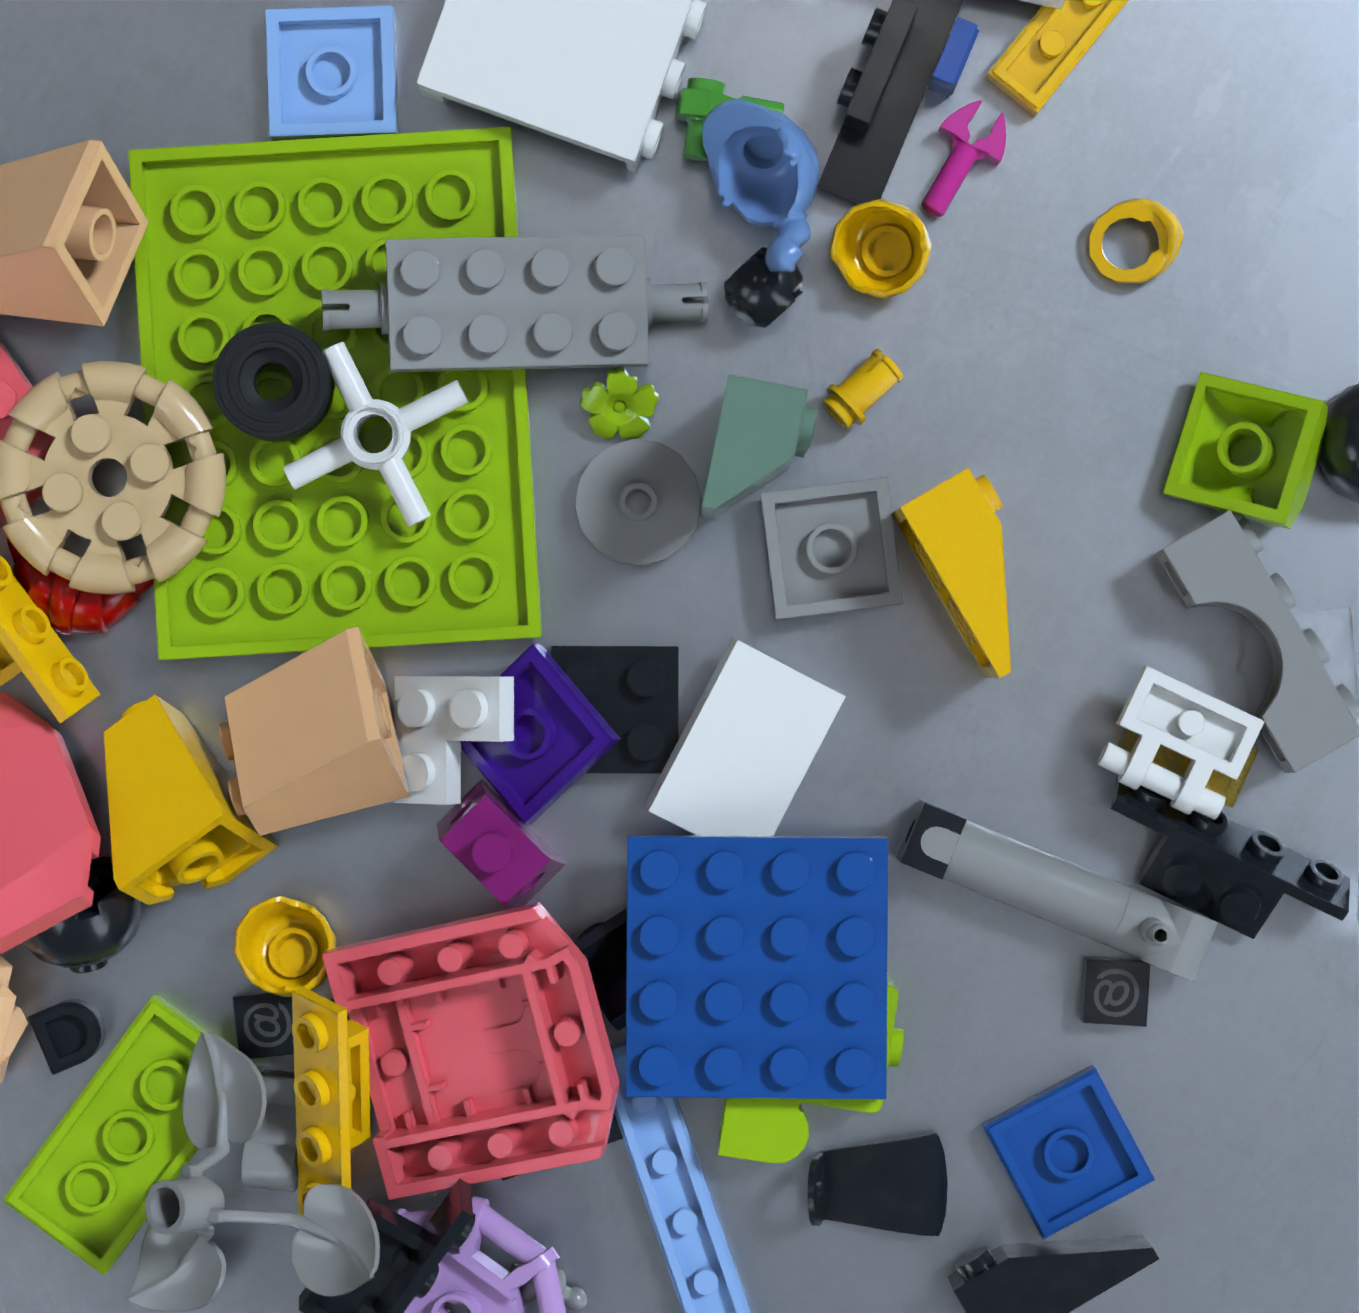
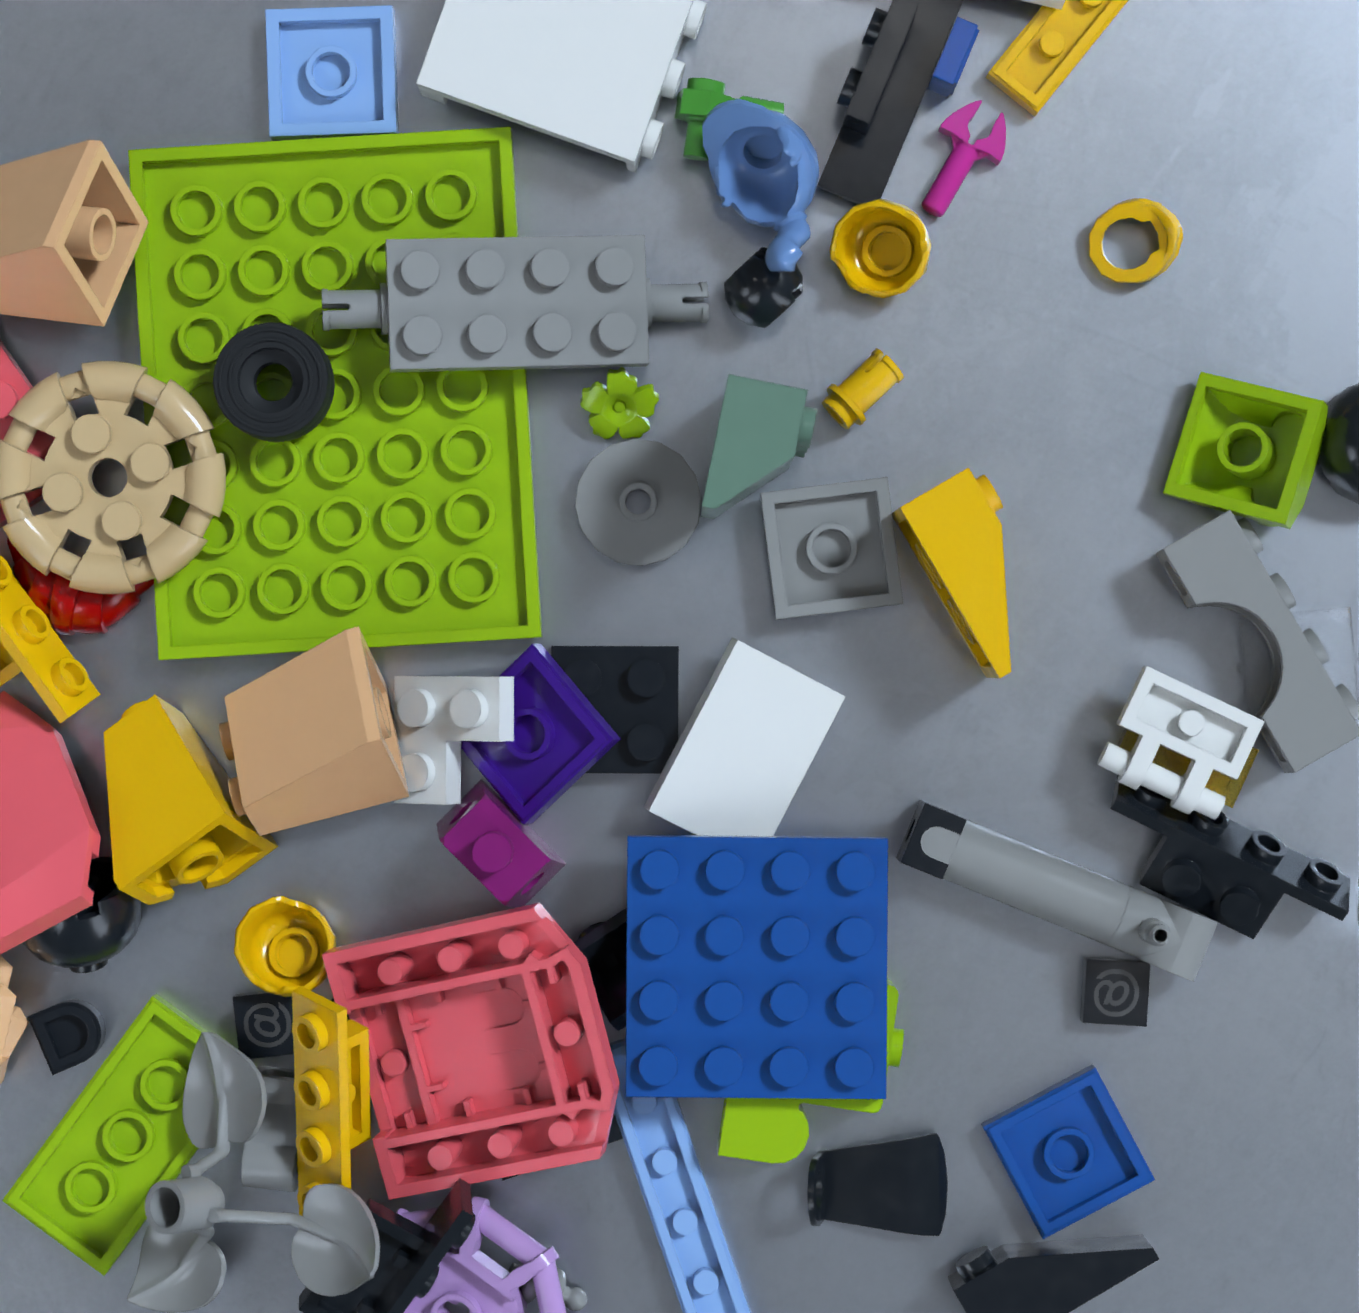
white bar [283,342,468,527] -> none

